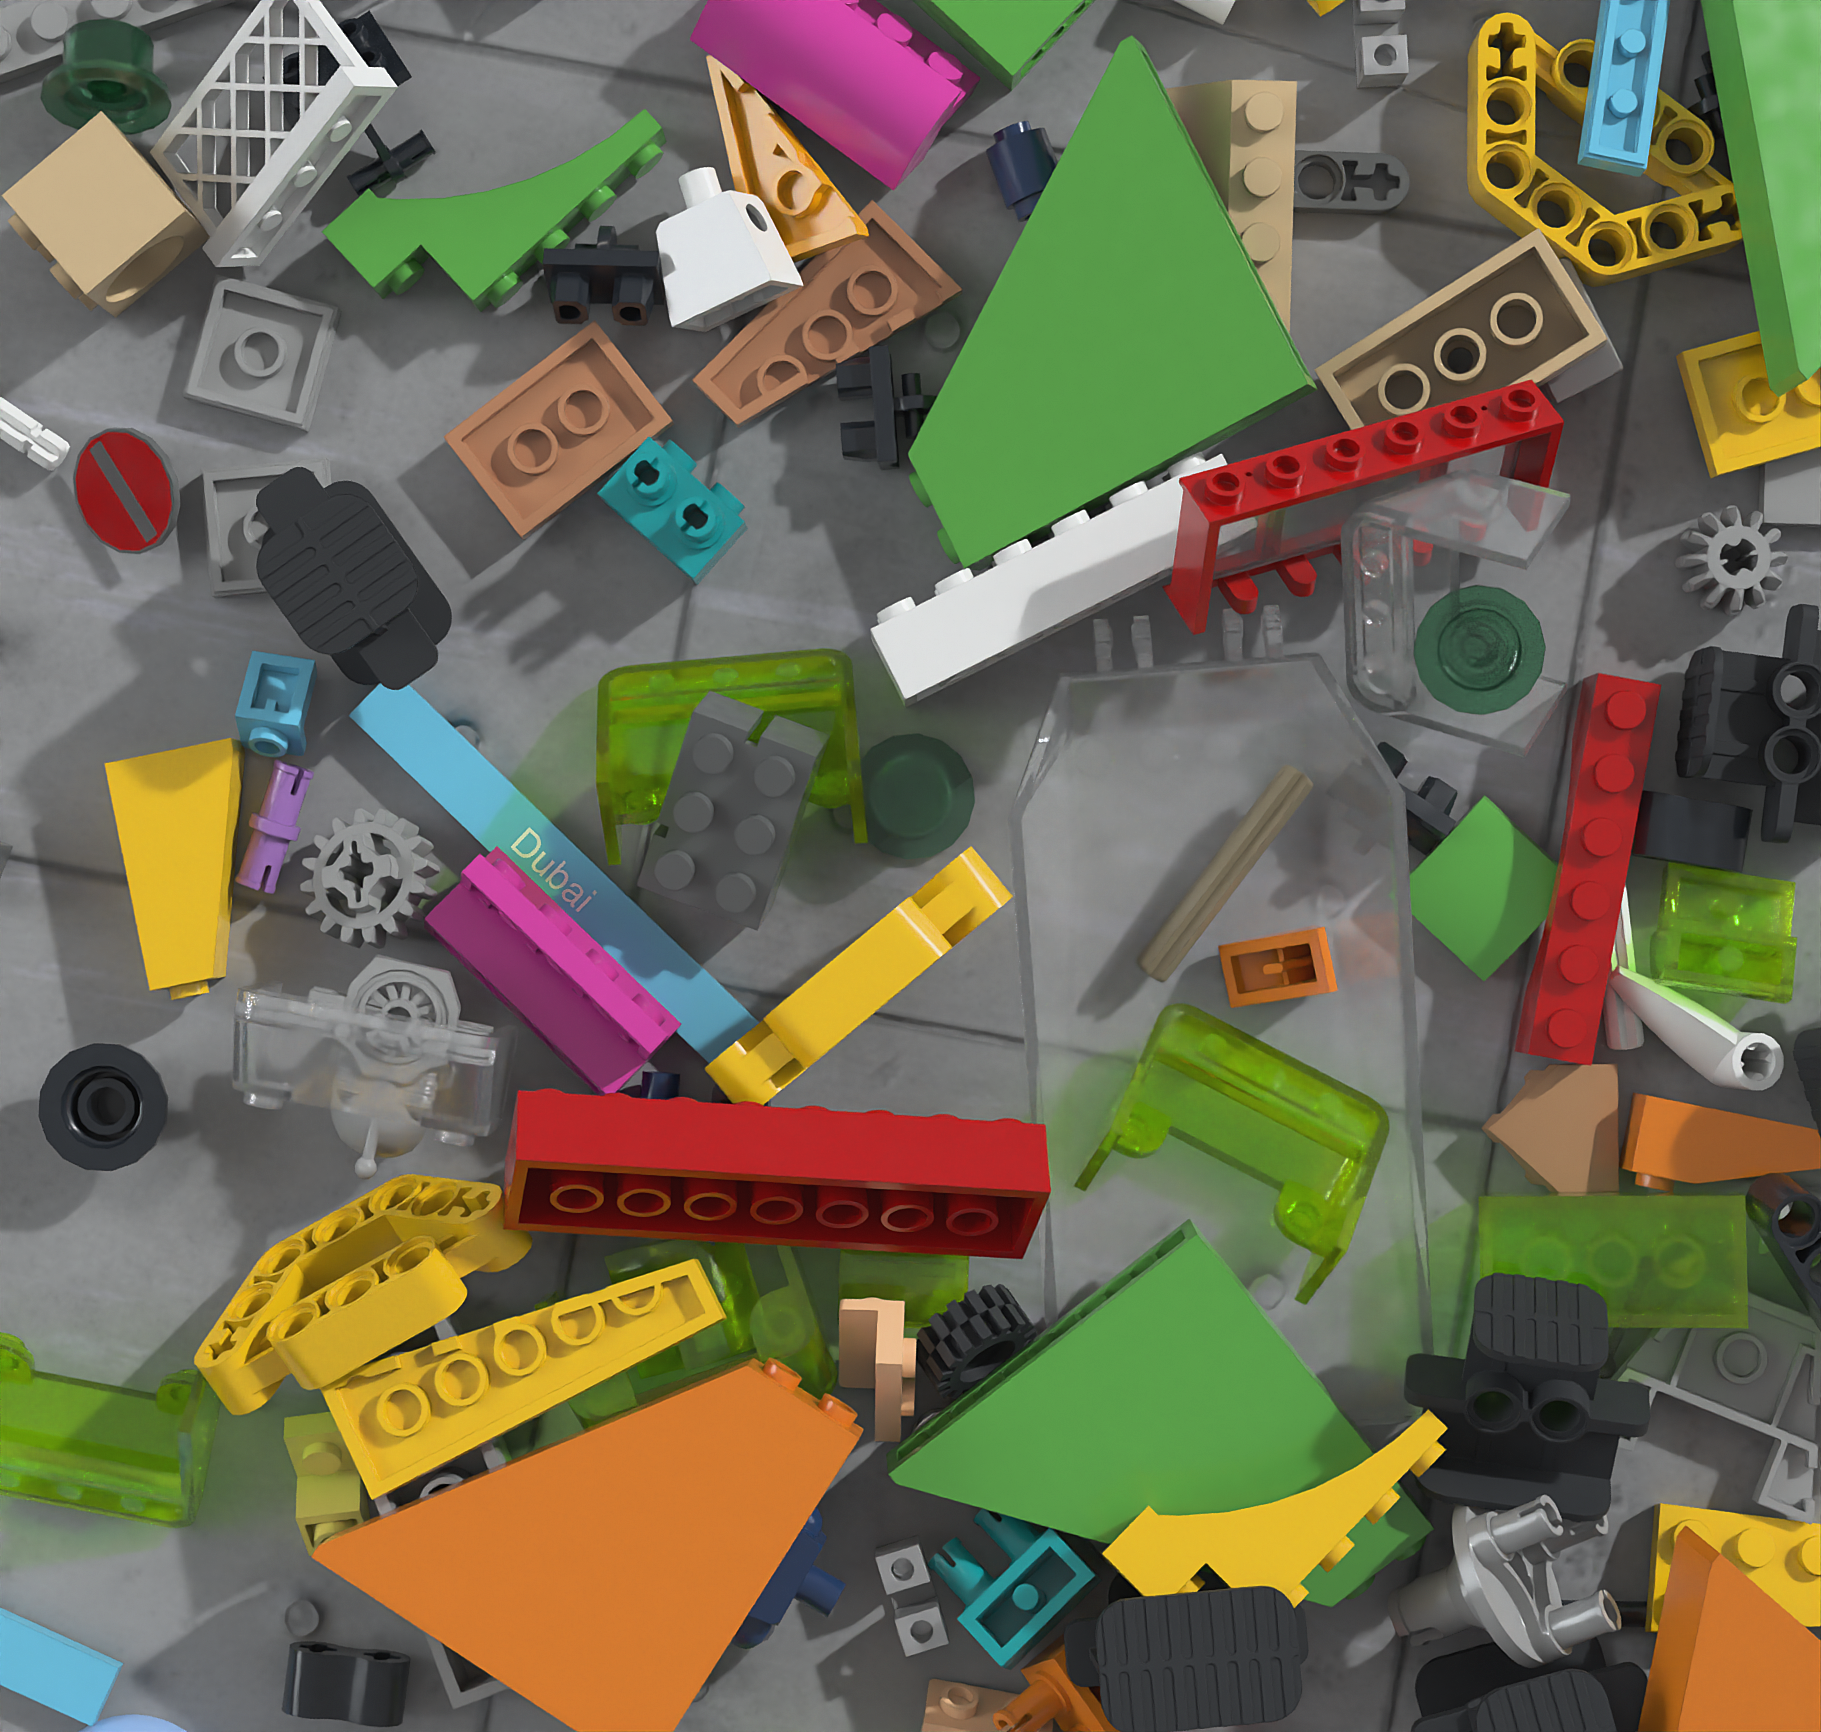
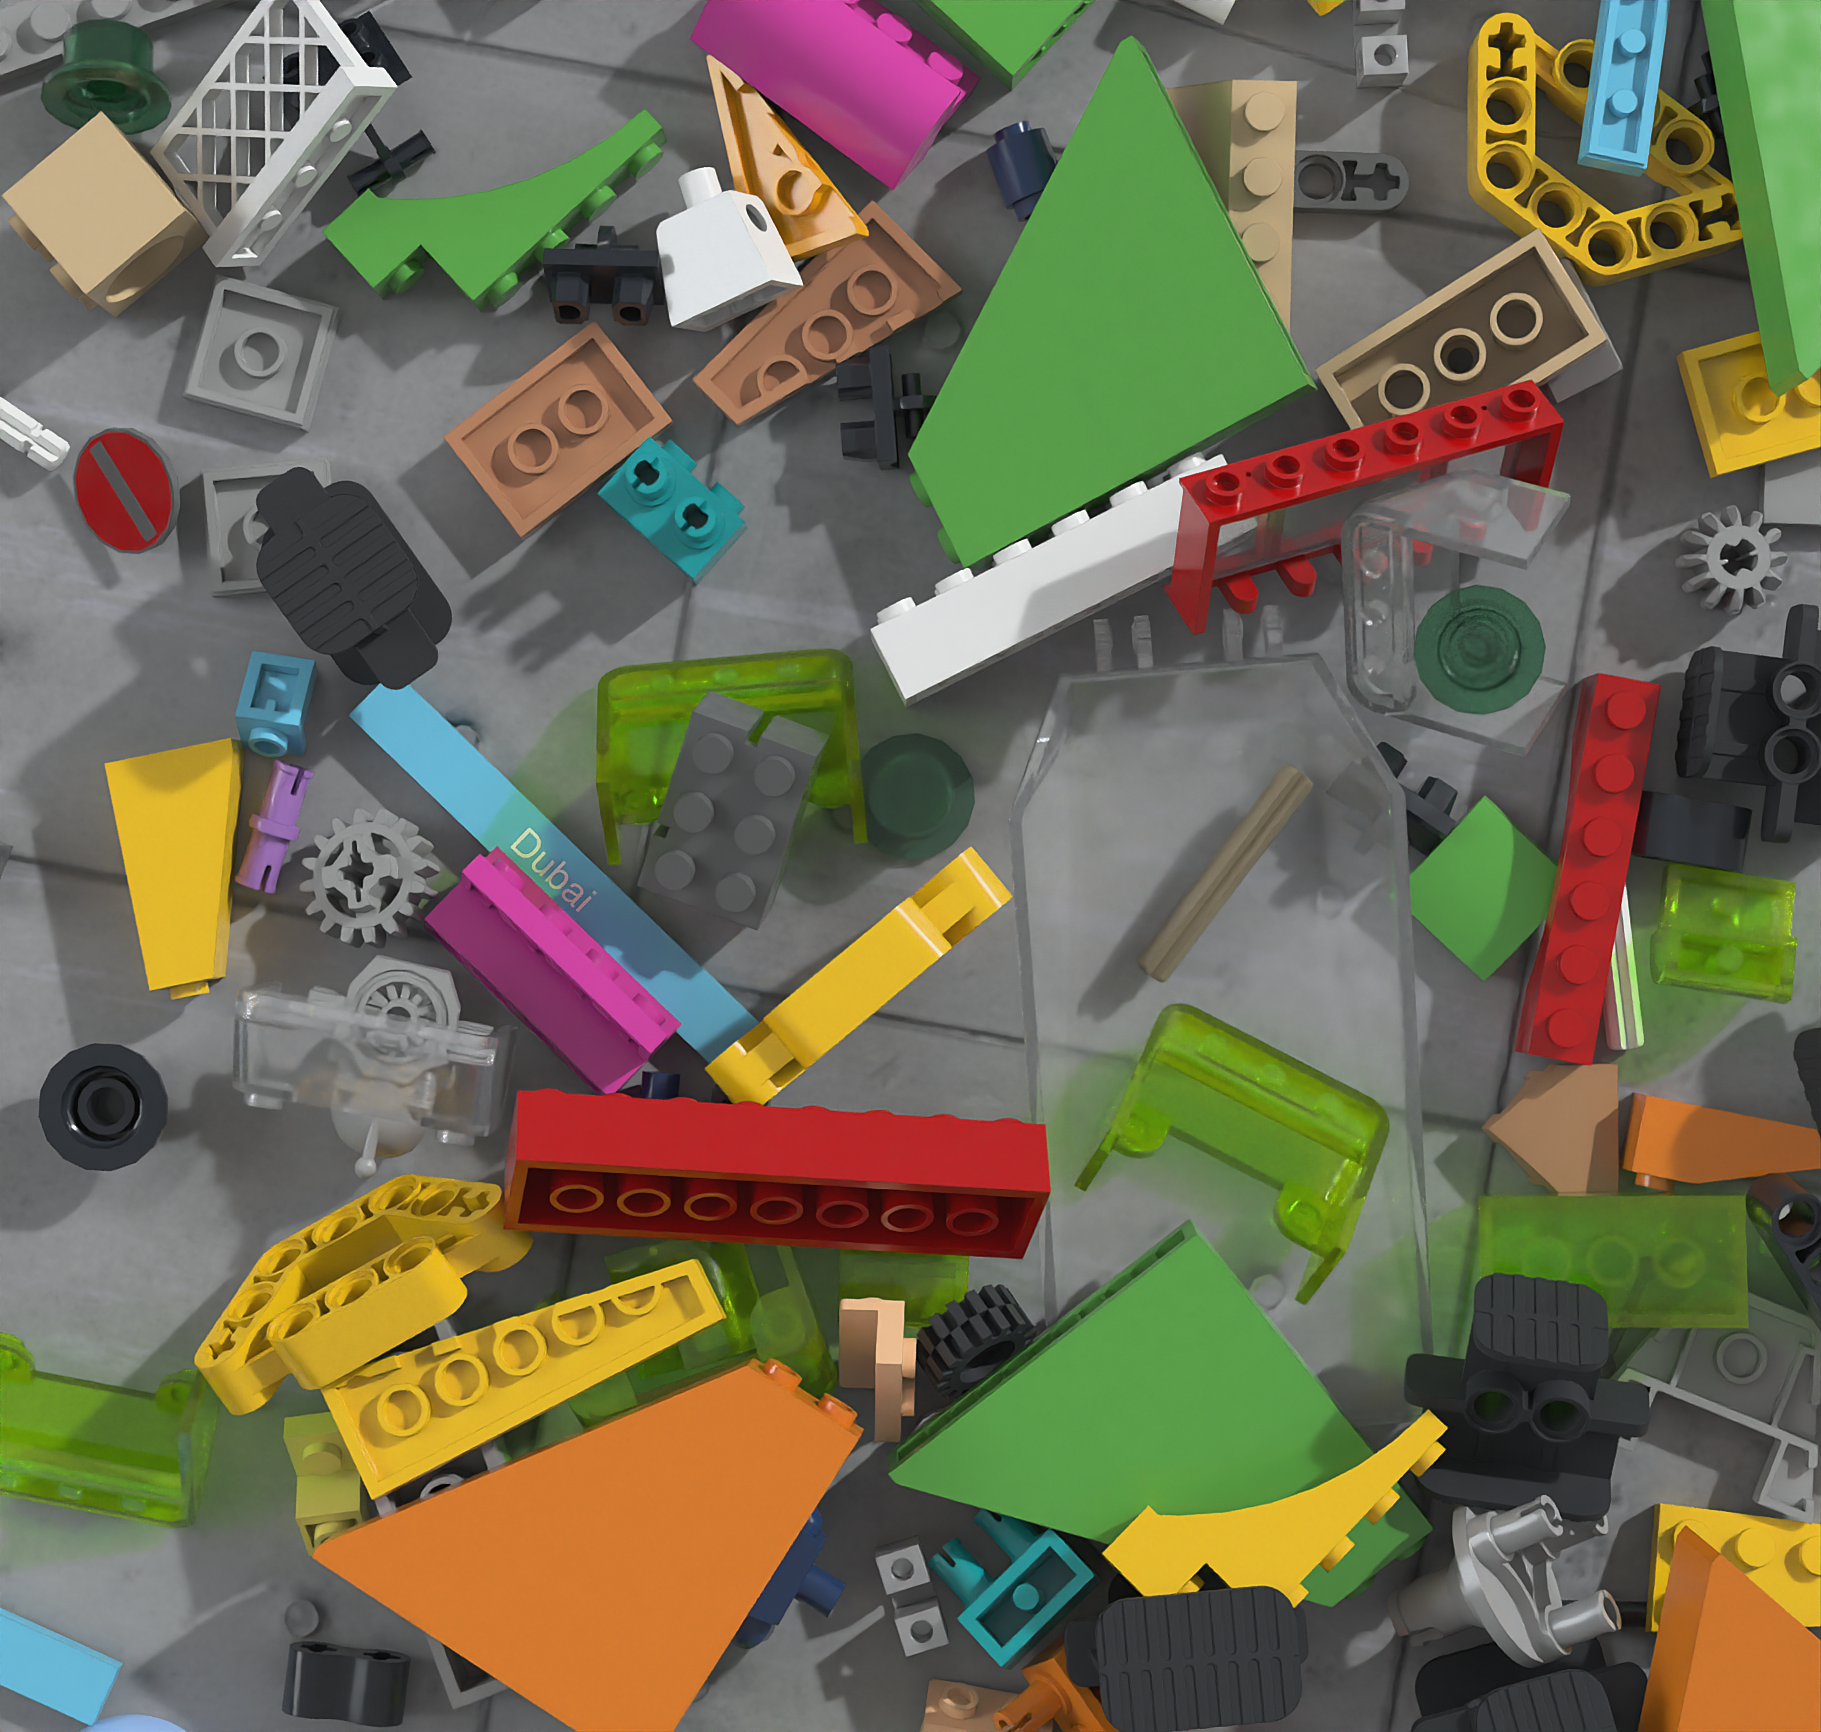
orange slope [1218,926,1338,1008] -> none
white piece [1607,965,1784,1090] -> none

